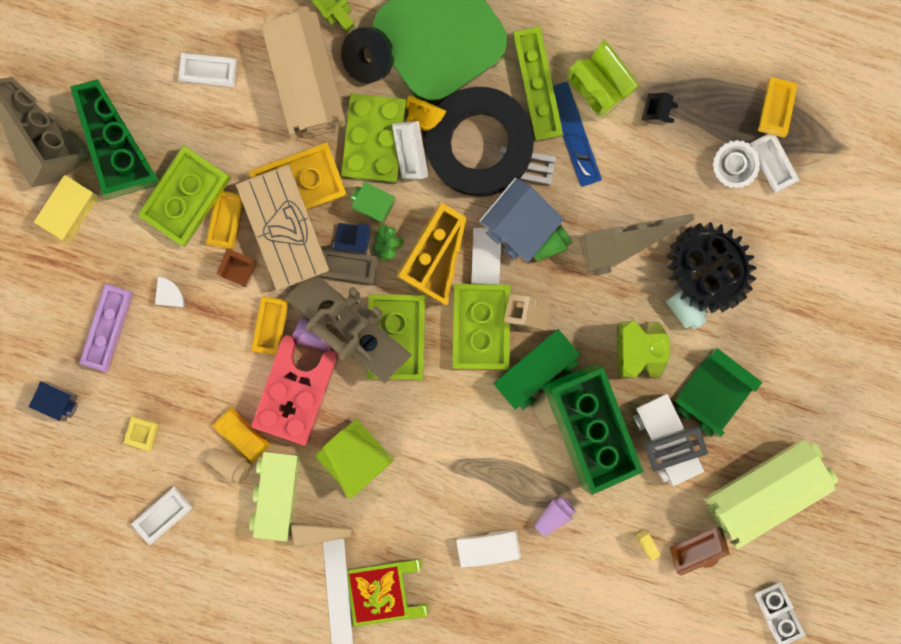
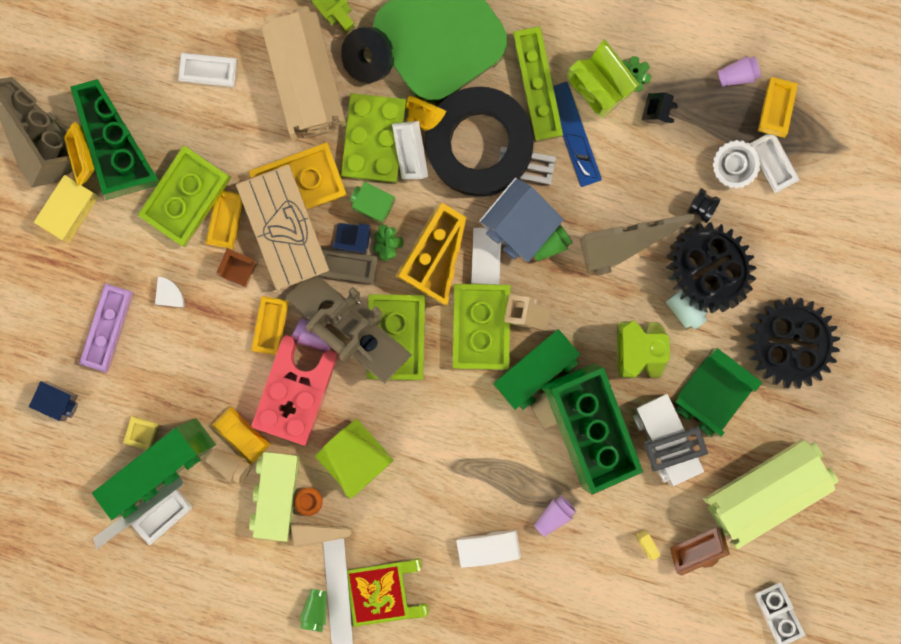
none -> yellow tile [64,122,94,186]
none -> green wedge [92,418,216,521]
none -> white sticker [93,474,184,550]
none -> orange tile [294,487,323,516]
none -> bright green cone [298,589,327,632]
none -> bright green plant [622,56,651,92]
none -> black wheel [687,188,721,223]
none -> lavender cone [718,56,761,87]
none -> black gear [746,297,840,389]

